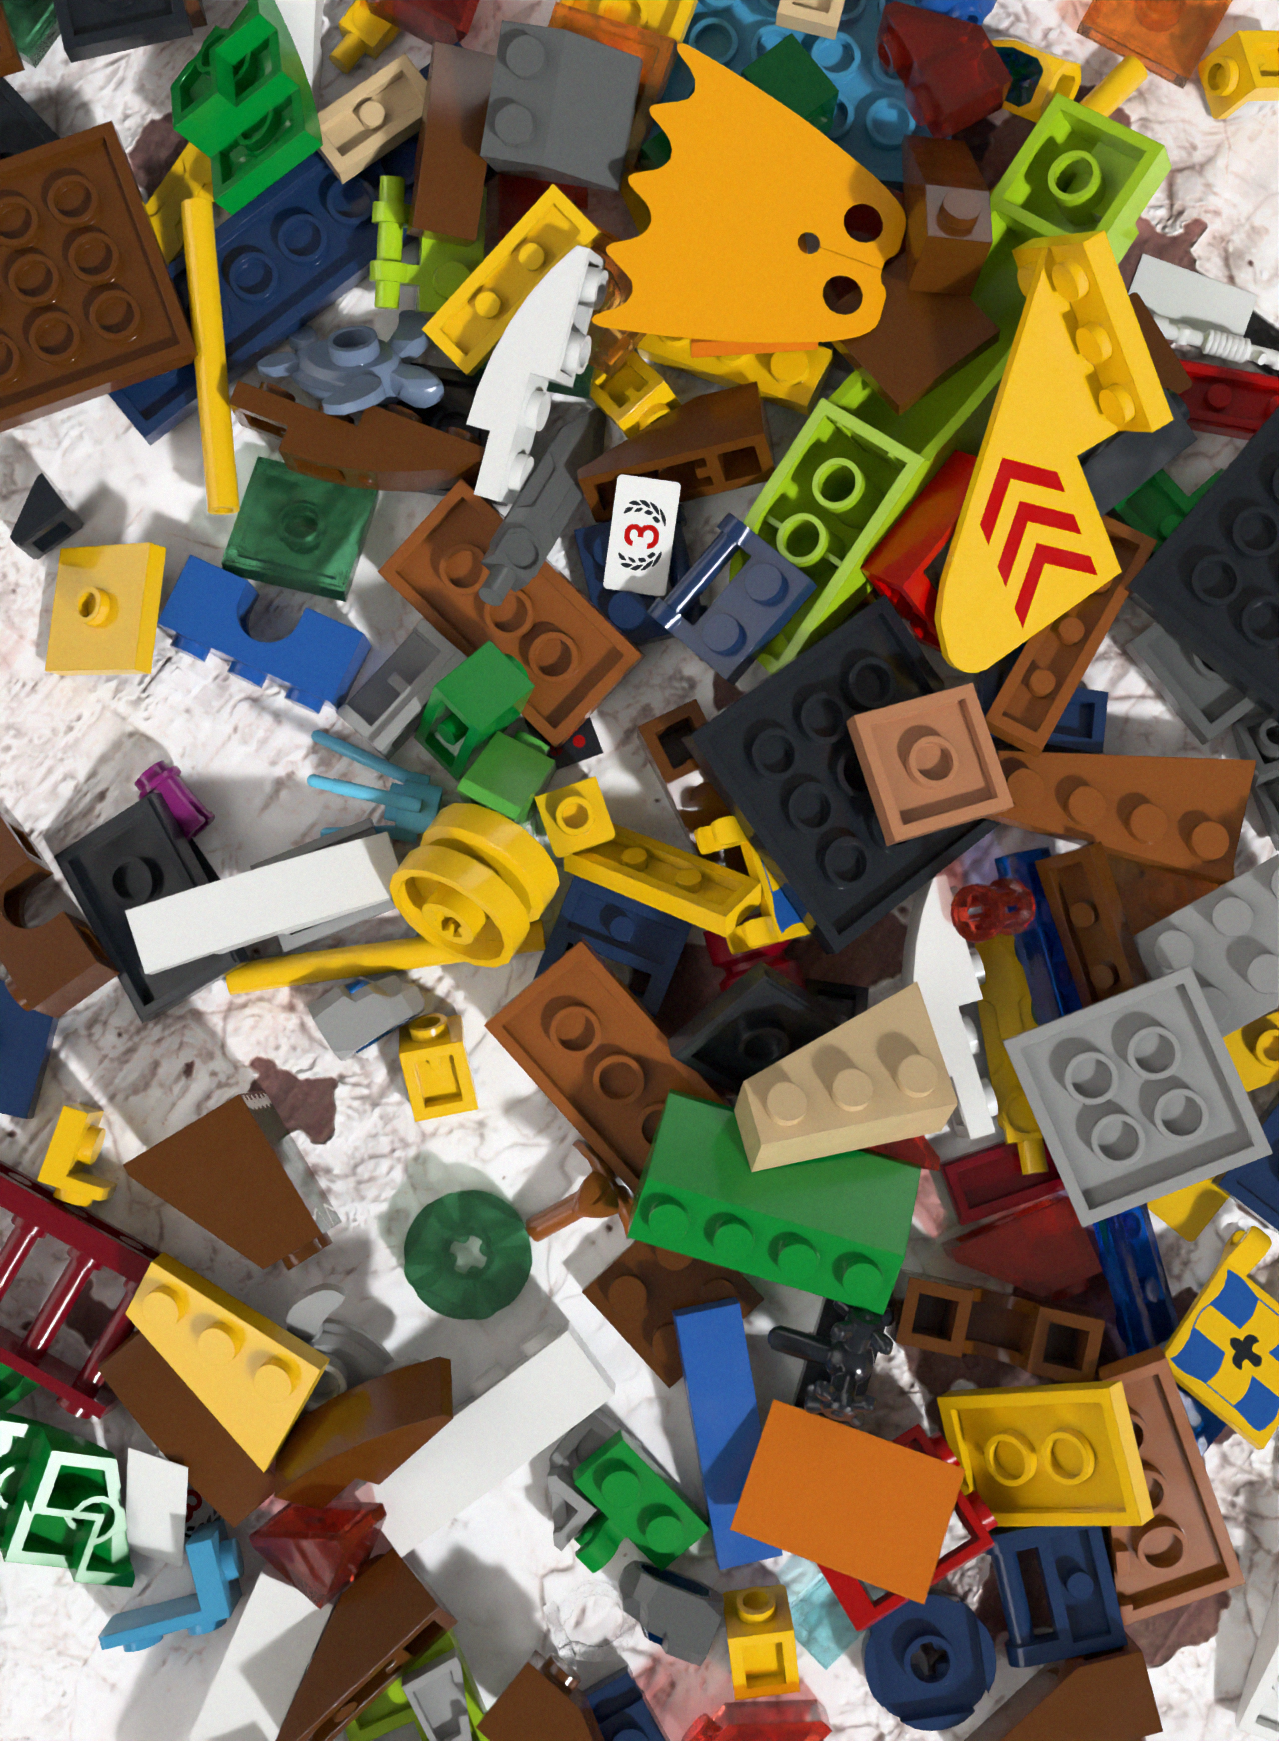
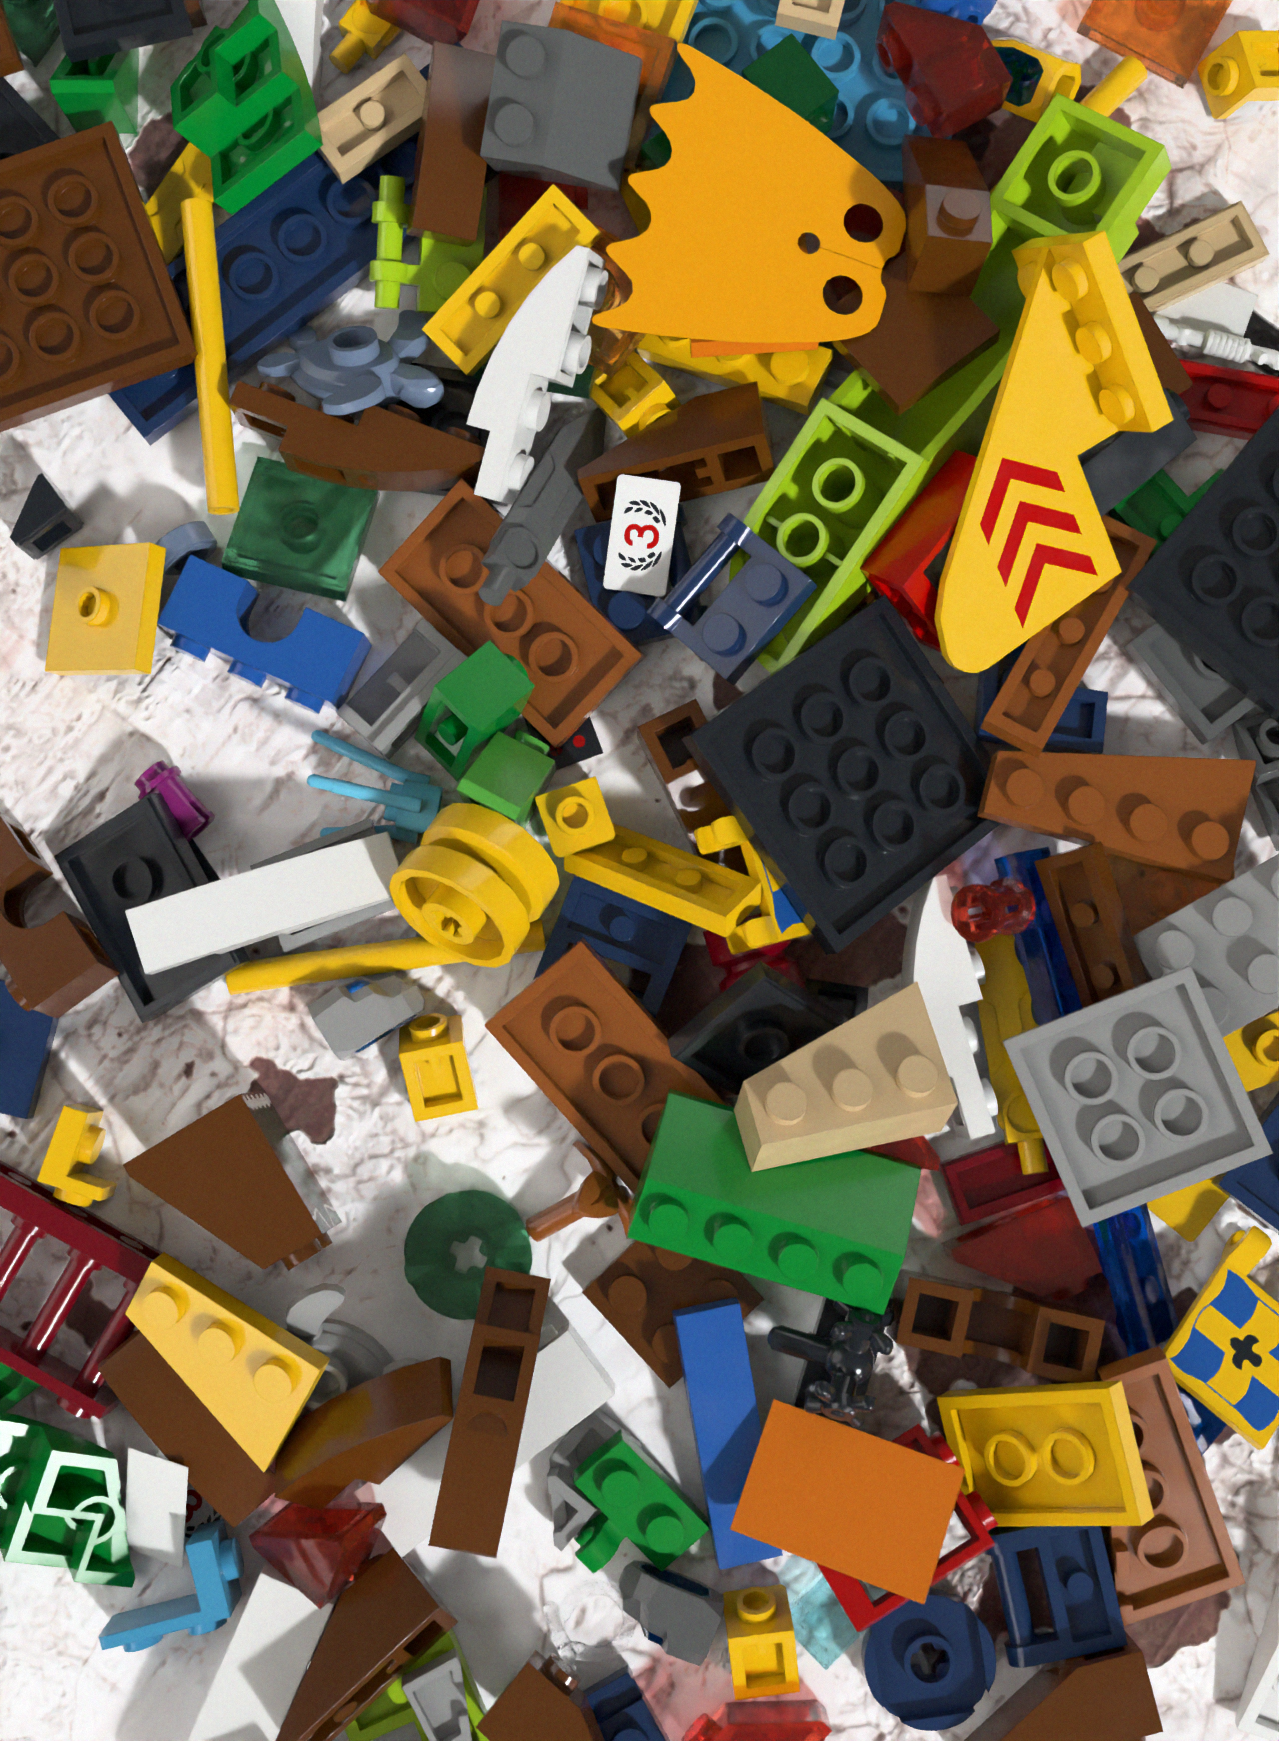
nougat plate [846,683,1014,846] -> none
none -> green slope [49,48,139,134]
none -> sand blue tile [155,521,218,576]
none -> reddish brown slope [428,1266,551,1559]
none -> tan tile [1118,200,1270,315]

